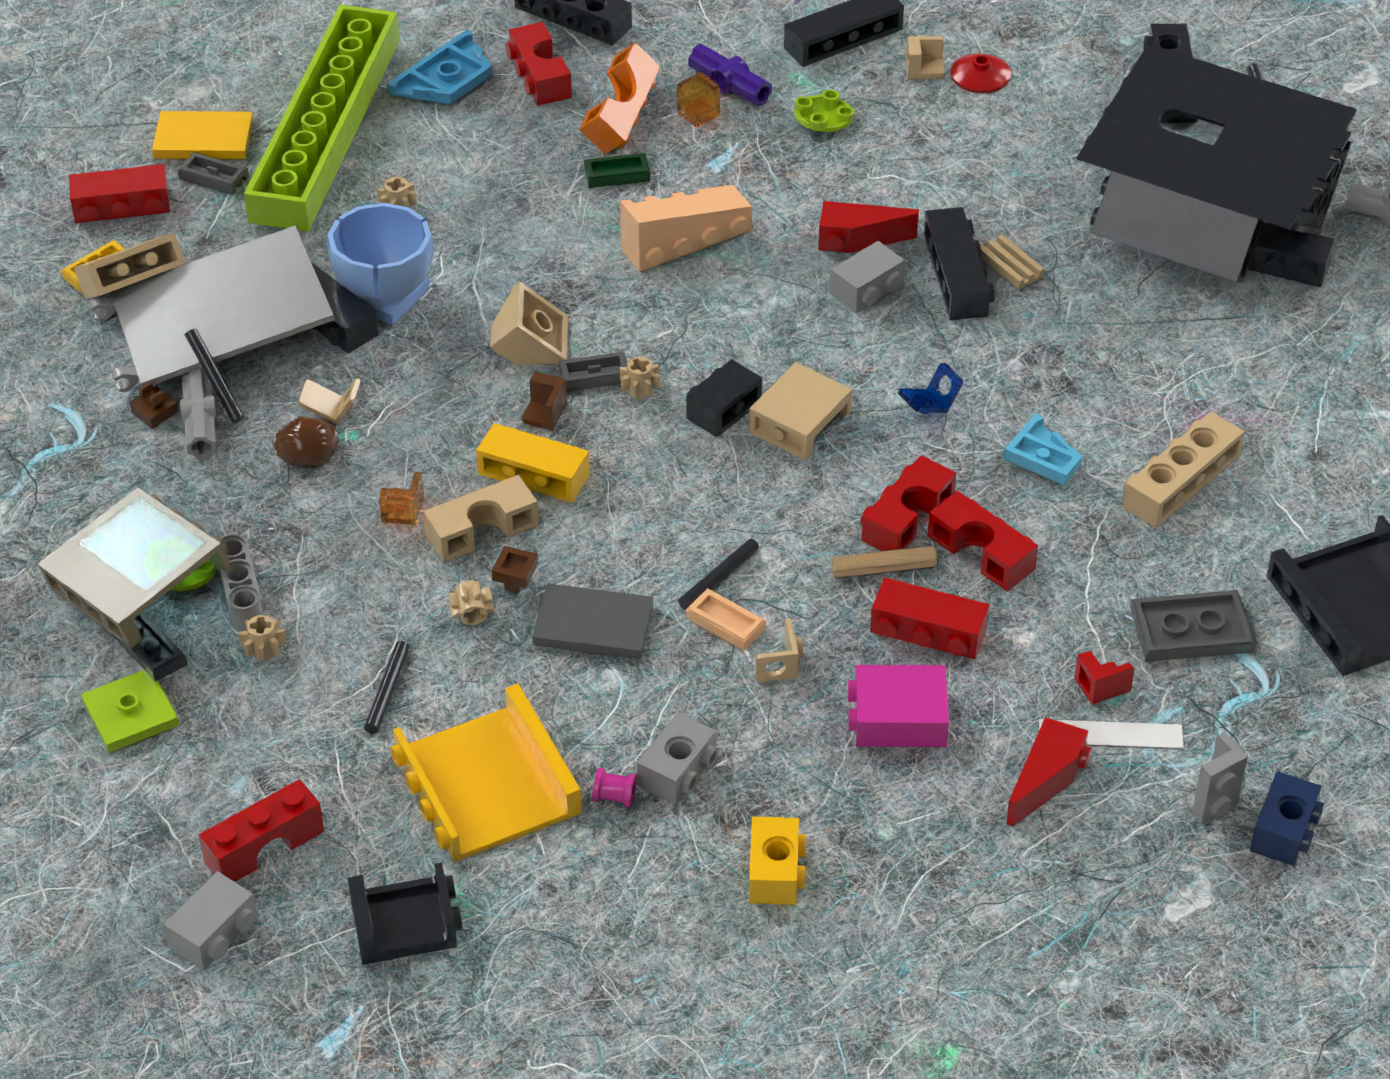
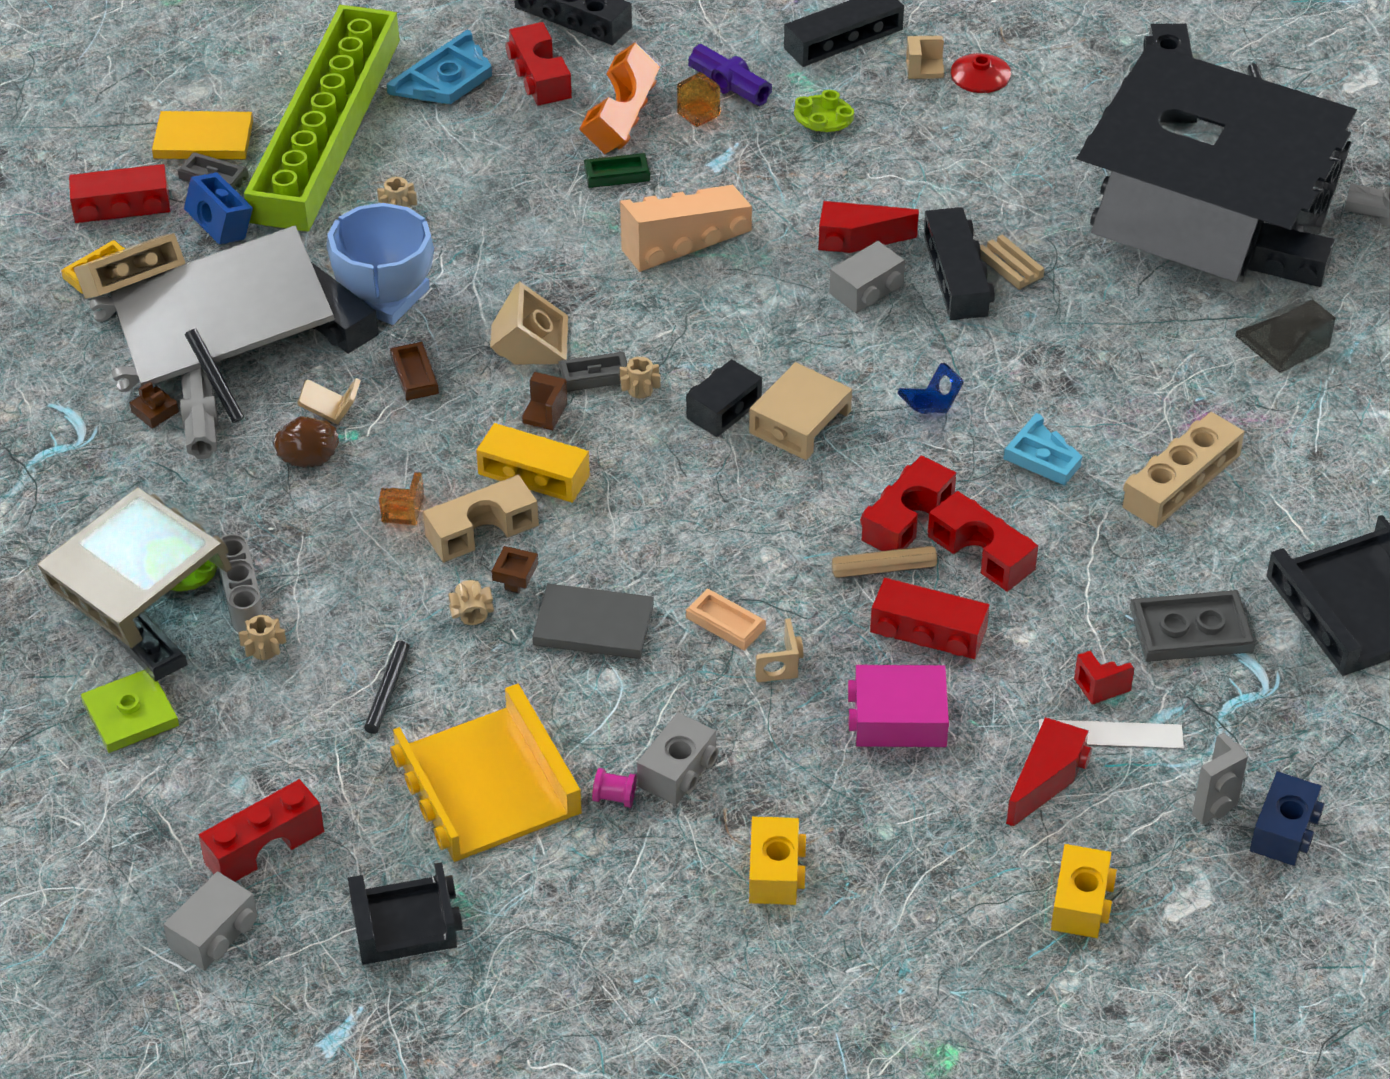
black bar [678,538,759,610] -> none
none -> blue brick [184,172,253,244]
none -> reddish brown tile [390,342,439,401]
none -> yellow brick [1050,844,1117,939]
none -> clear smoke slope [1235,299,1336,373]

